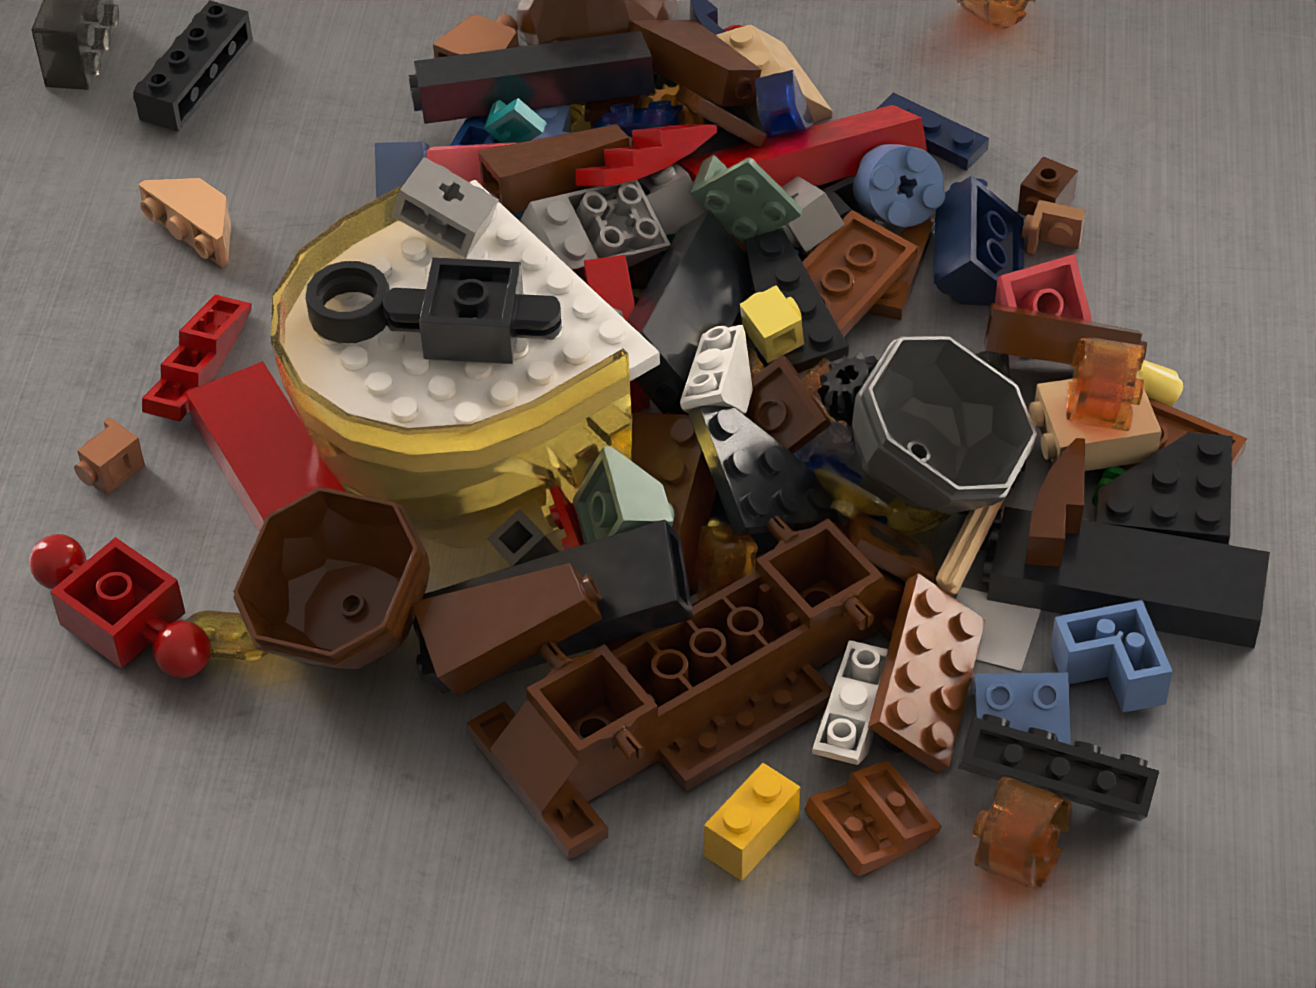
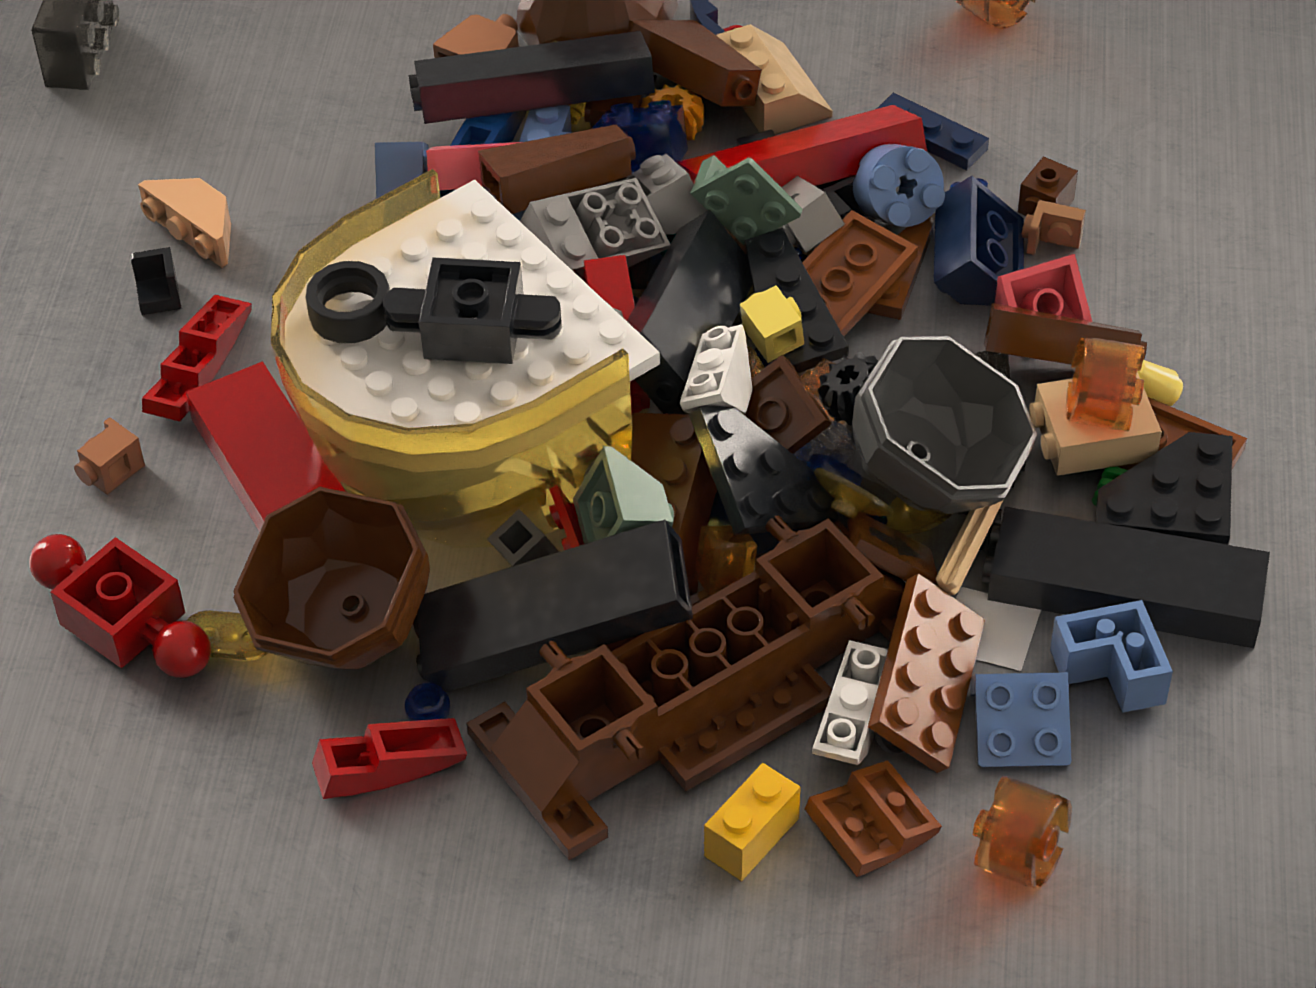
black brick [133,0,253,132] -> none
light grey brick [391,157,499,258] -> none
reddish brown slope [412,563,602,696] -> none
teal bracket [484,98,546,143] -> none
red slope [576,124,717,187] -> none
reddish brown tile [675,85,767,147] -> none
clear blue slope [755,70,813,139] -> none
black brick [958,714,1159,821] -> none
reddish brown slope [1025,438,1085,567] -> none
none -> black panel [130,247,182,315]
none -> red slope [312,718,467,799]
none -> clear blue plate [404,683,451,721]

